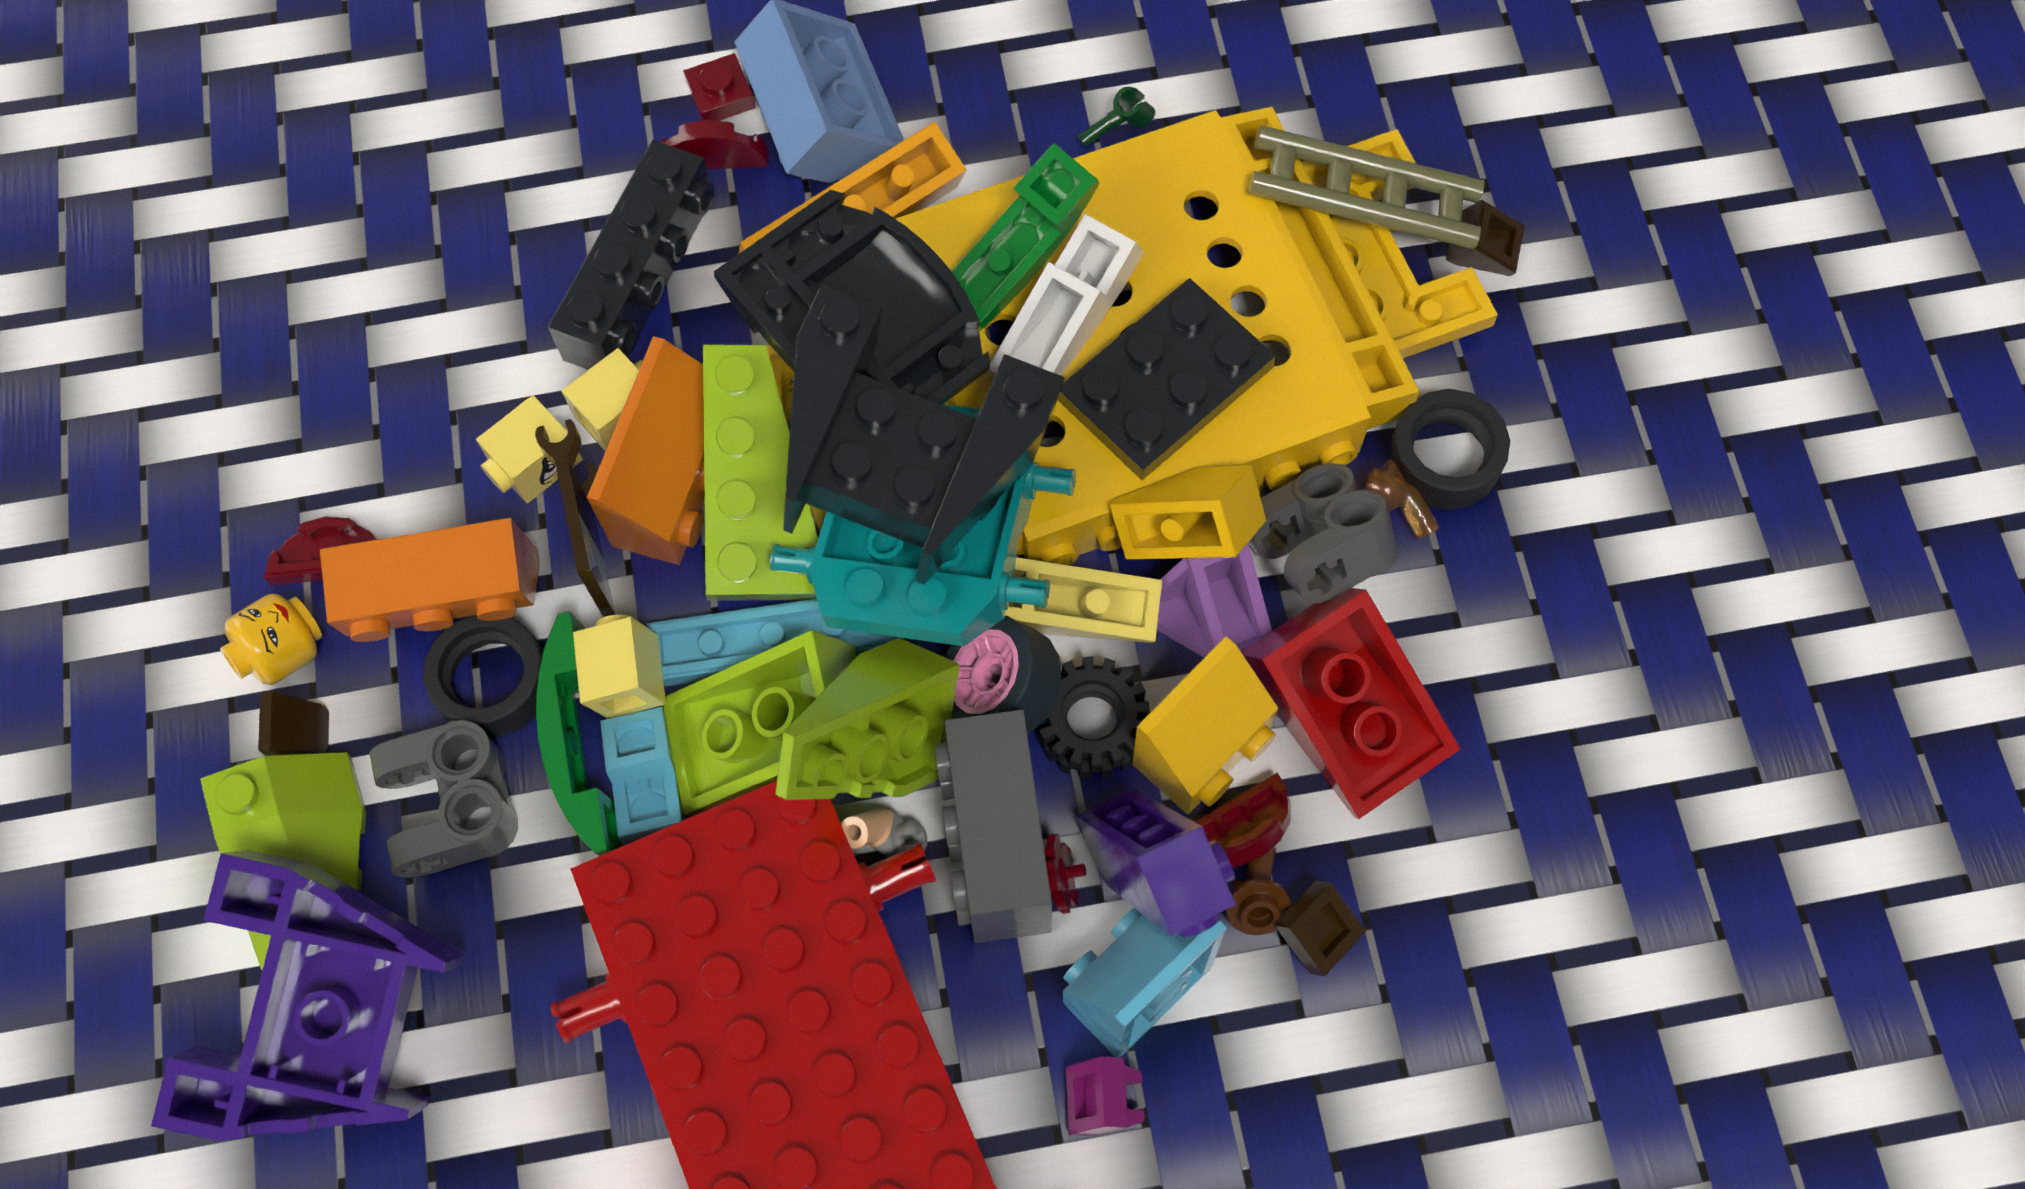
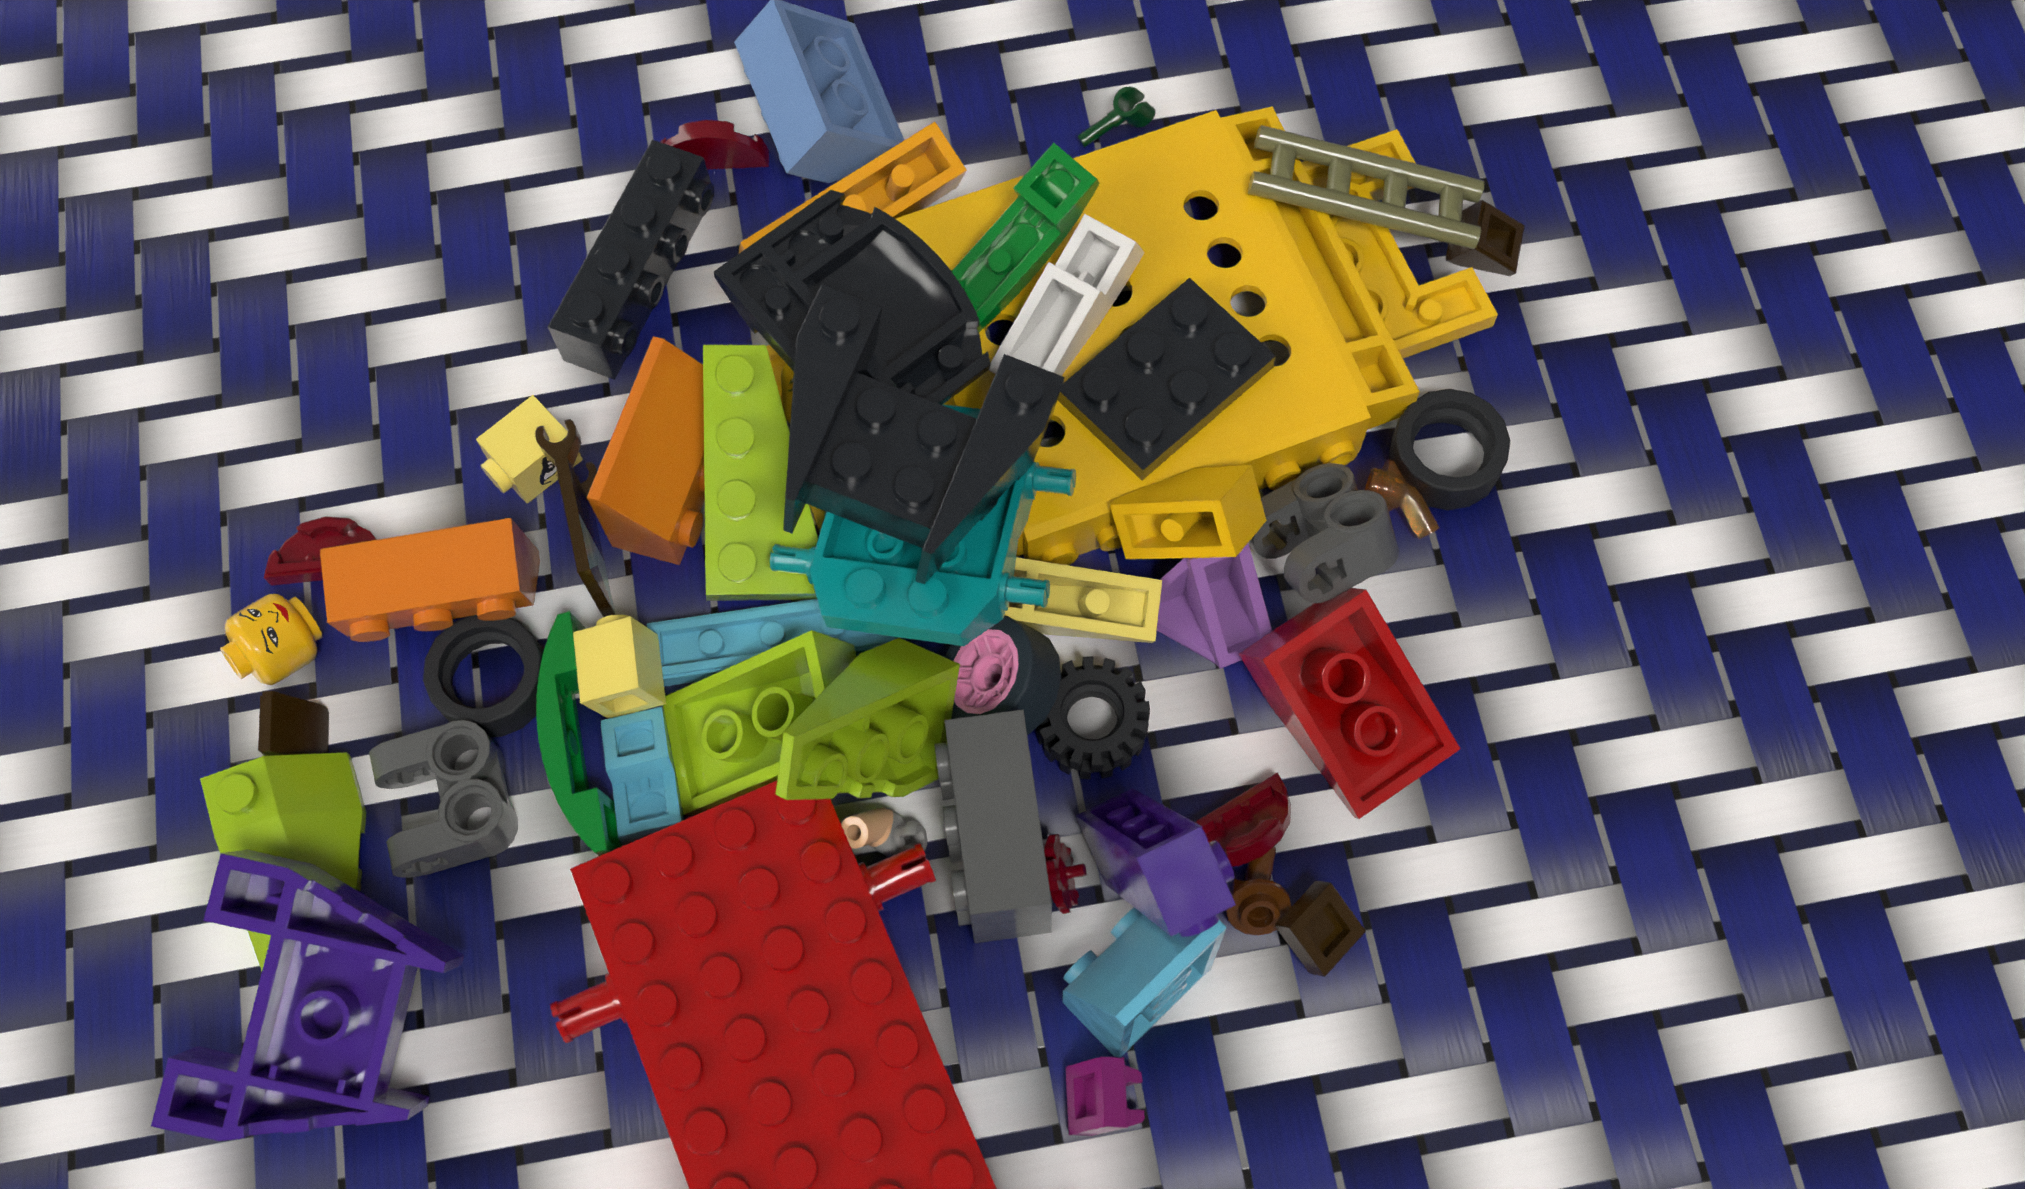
light yellow brick [561,348,643,452] -> none
dark red plate [683,53,756,121] -> none
yellow slope [1132,636,1278,815] -> none

